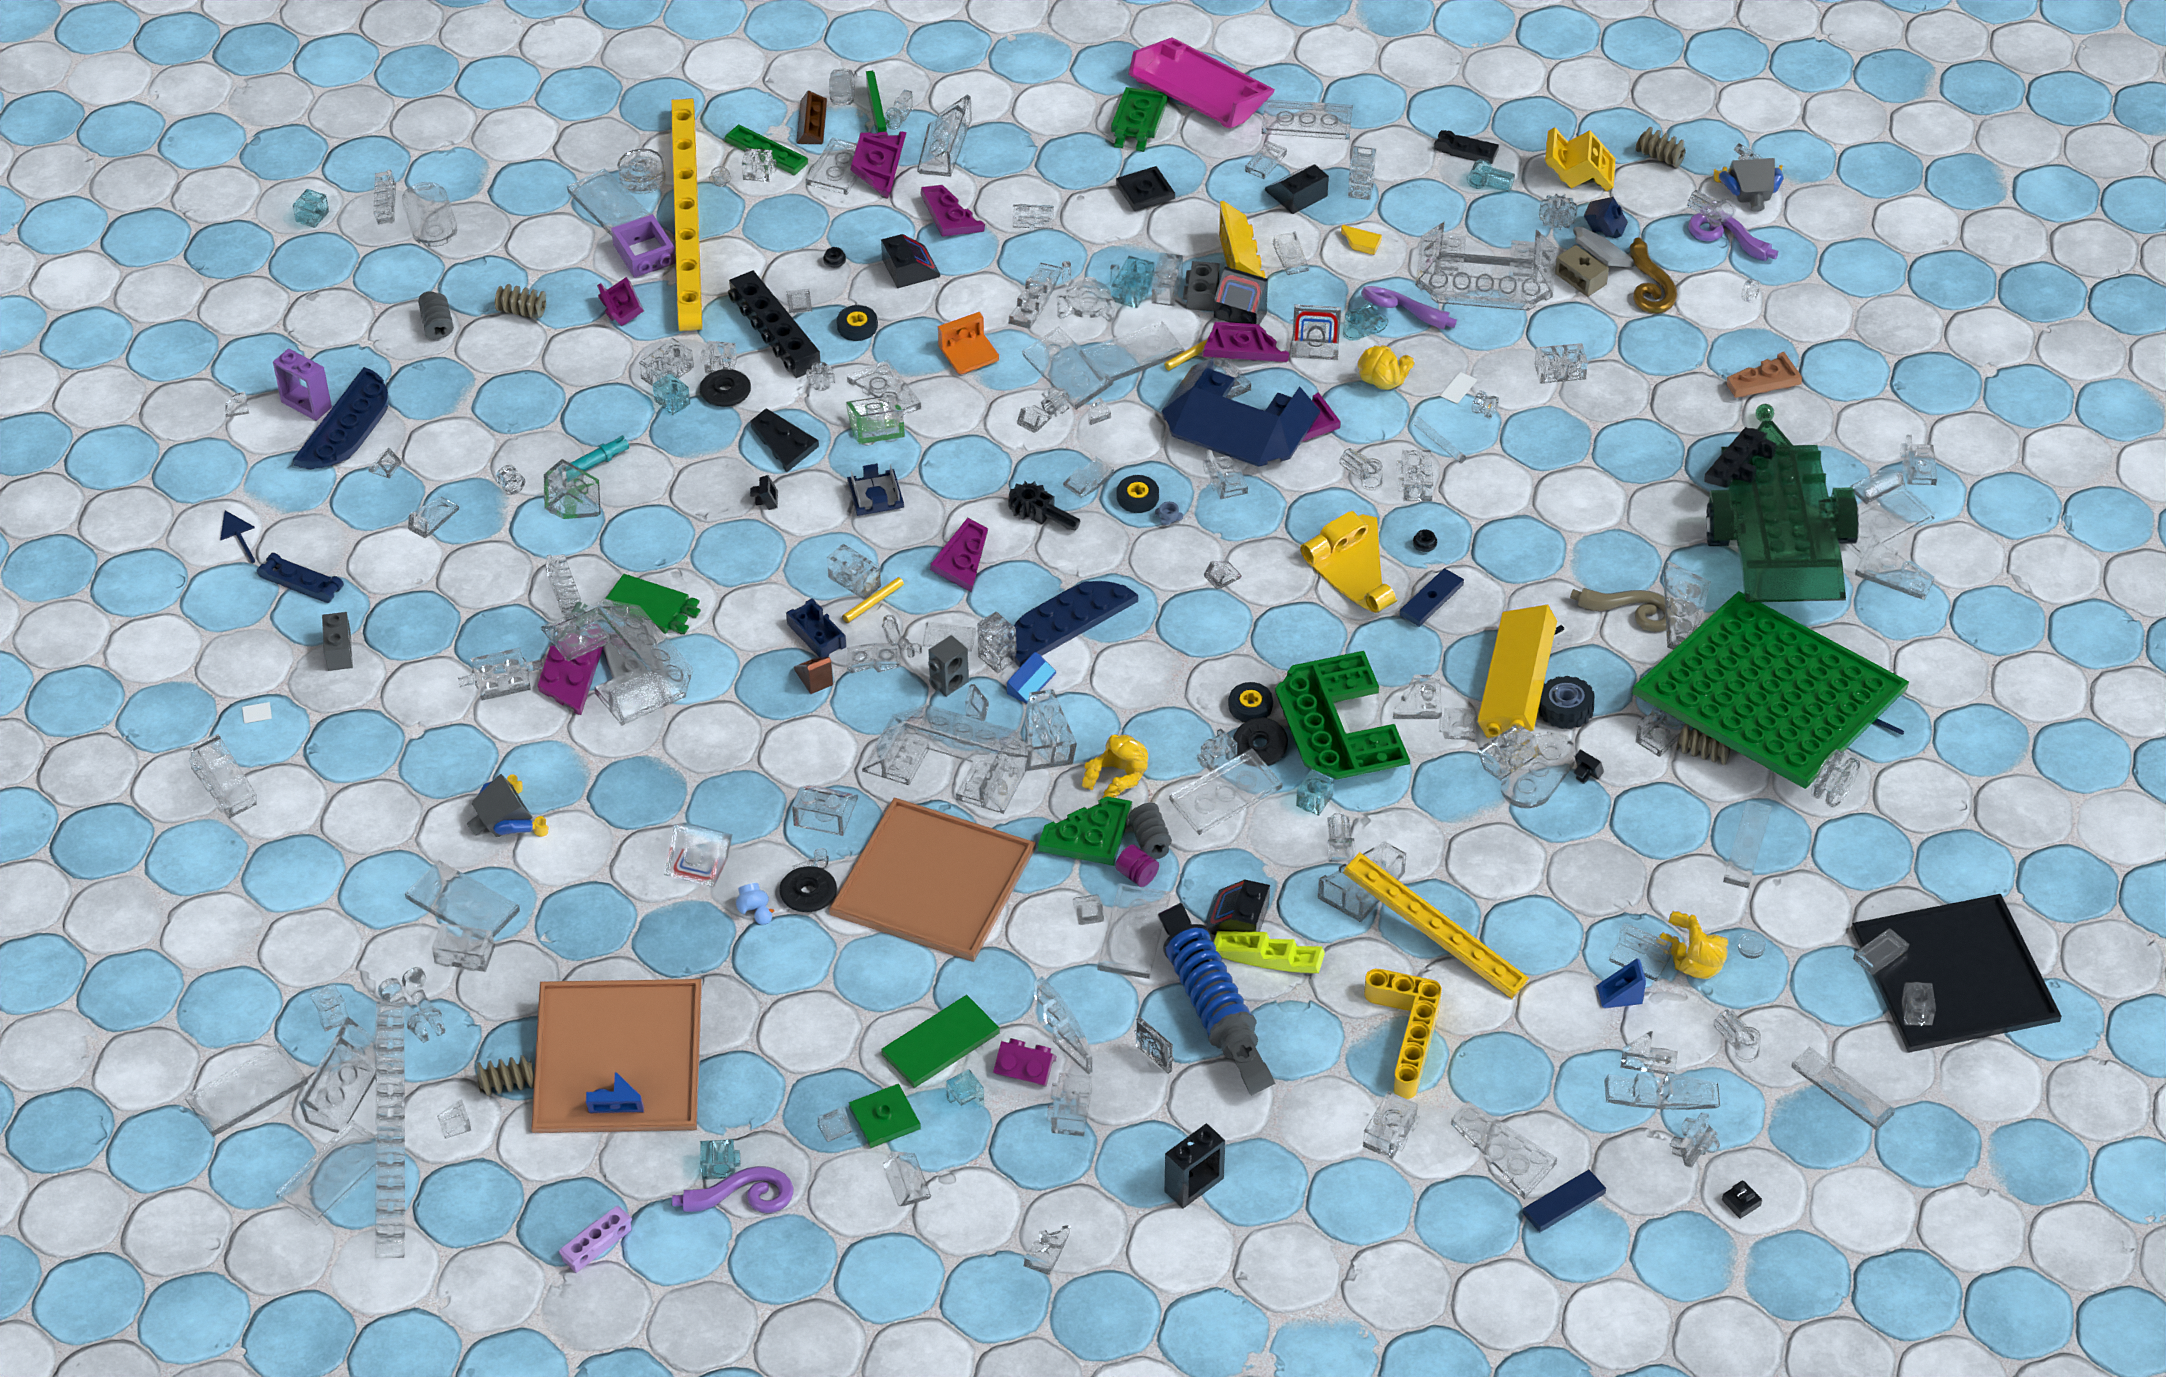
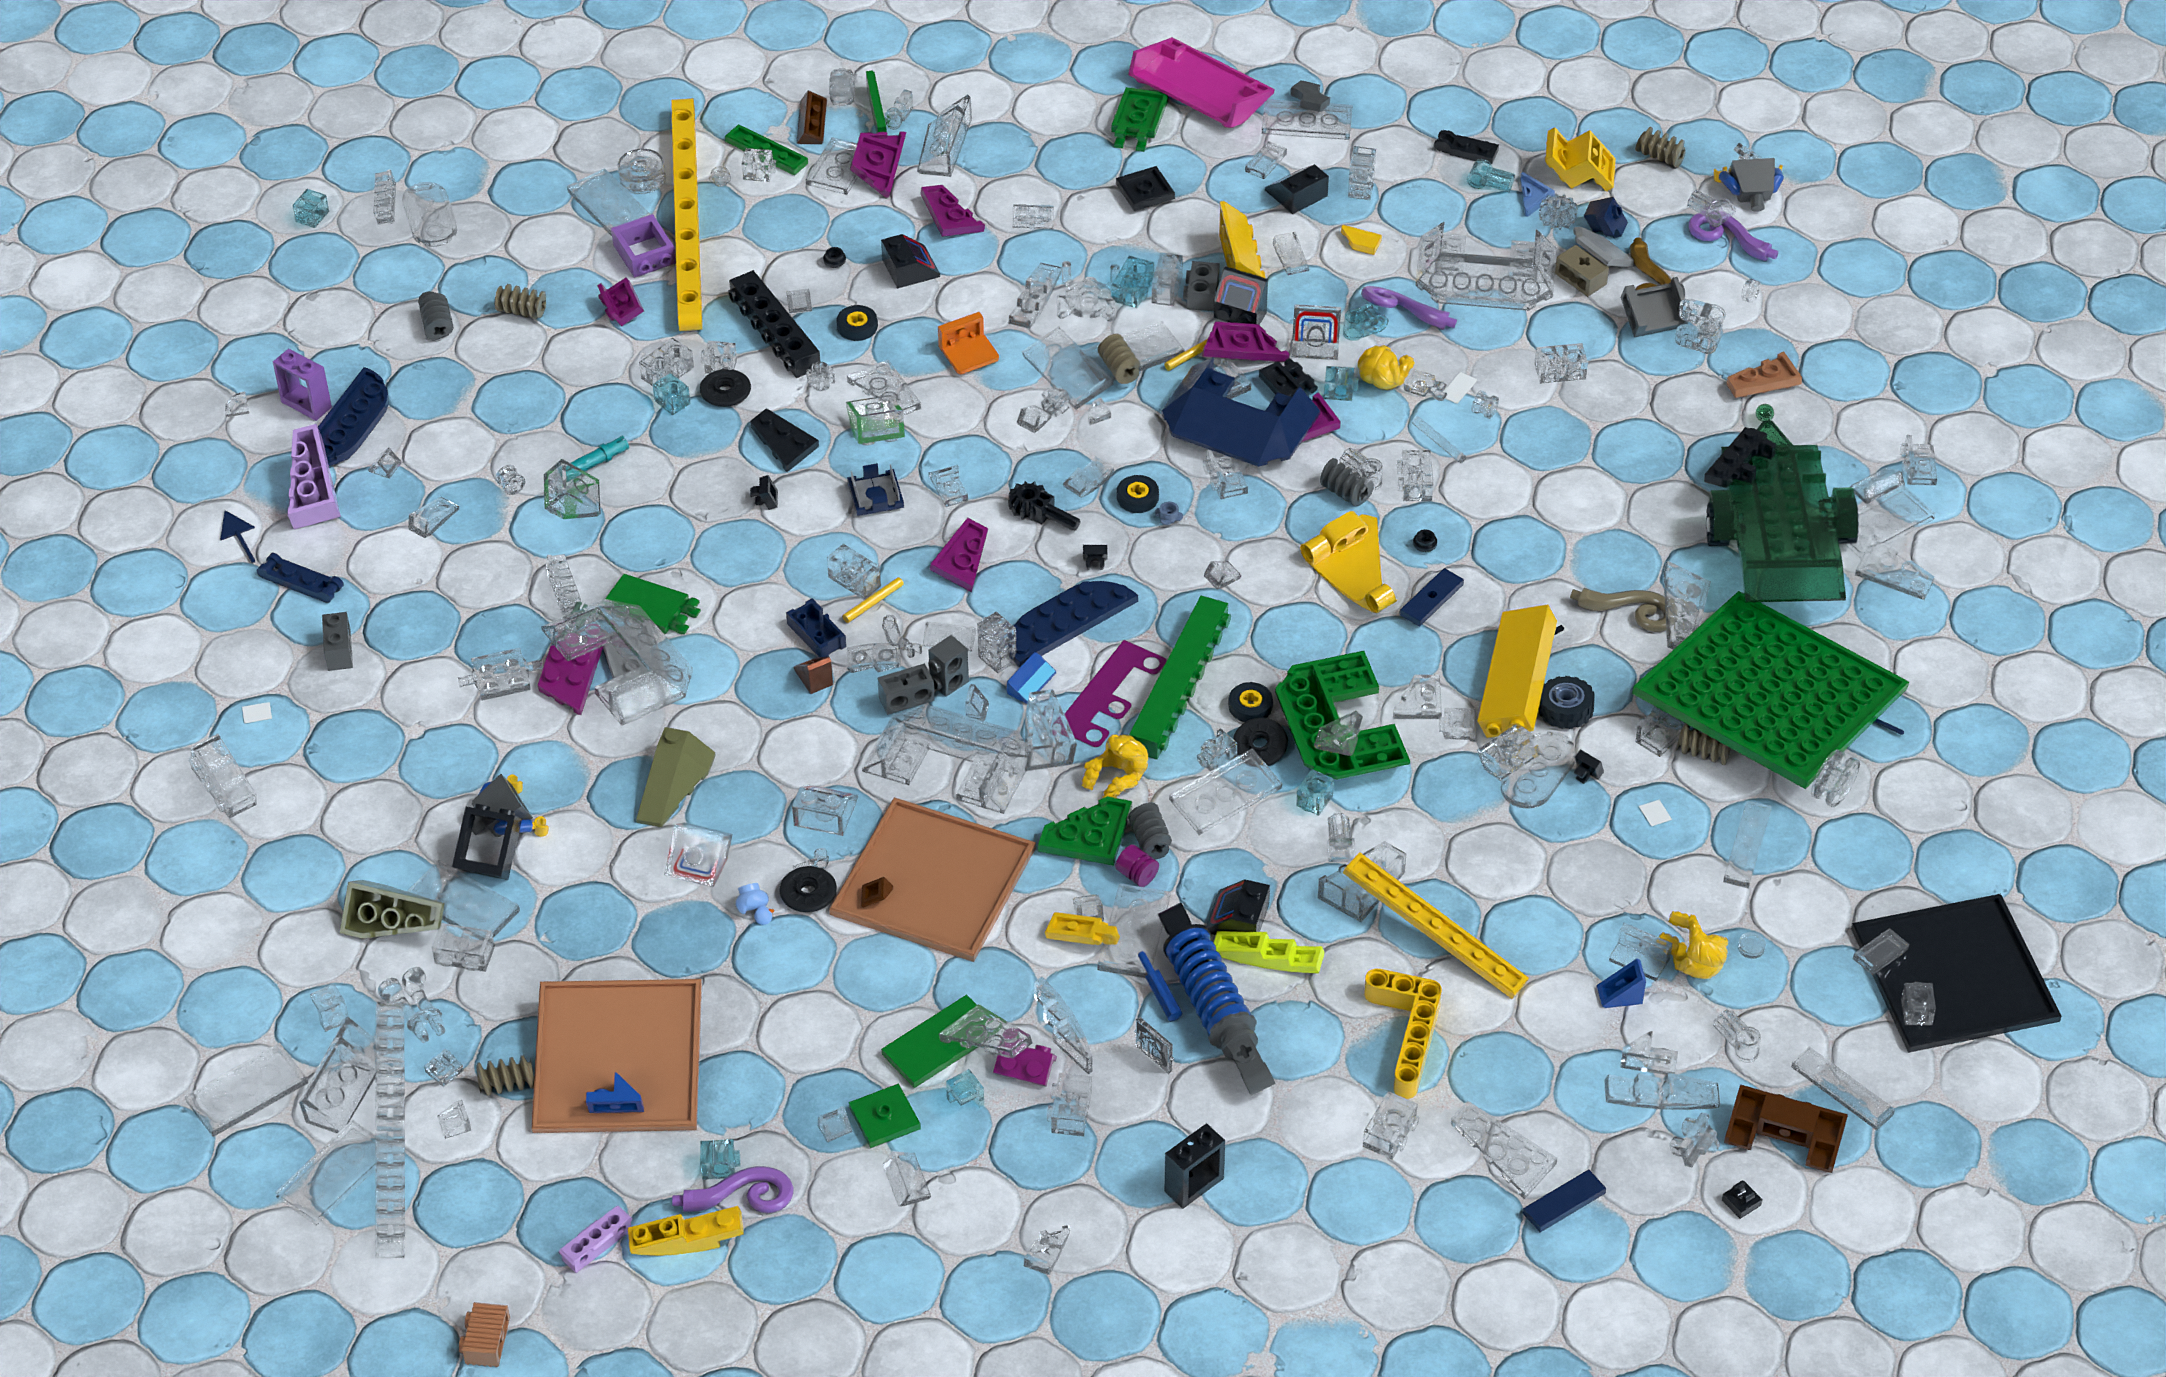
none -> lavender wedge [288,424,341,529]
none -> olive wedge [340,880,445,939]
none -> clear tile [424,1049,464,1087]
none -> black window [452,804,522,880]
none -> nougat brick [459,1302,510,1367]
none -> yellow slope [628,1206,744,1256]
none -> olive wedge [636,727,716,827]
none -> reddish brown slope [861,877,893,908]
none -> dark grey brick [877,663,935,715]
none -> clear slope [928,464,968,507]
none -> clear wing [939,1004,1033,1058]
none -> yellow hinge [1045,912,1120,945]
none -> magenta piece [1053,640,1167,747]
none -> black tile [1083,545,1108,570]
none -> dark tan piece [1097,334,1140,384]
none -> green brick [1129,595,1231,759]
none -> blue axle [1138,951,1183,1021]
none -> black plate [1259,358,1318,397]
none -> dark grey tile [1291,80,1330,112]
none -> clear slope [1314,711,1363,756]
none -> dark grey piece [1320,458,1374,506]
none -> clear light blue brick [1324,366,1359,401]
none -> clear plate [1403,369,1447,401]
none -> medium blue tile [1520,172,1555,217]
none -> dark grey panel [1620,277,1692,337]
none -> white sticker [1639,800,1672,827]
none -> clear piece [1675,299,1726,354]
none -> reddish brown bracket [1724,1084,1848,1173]

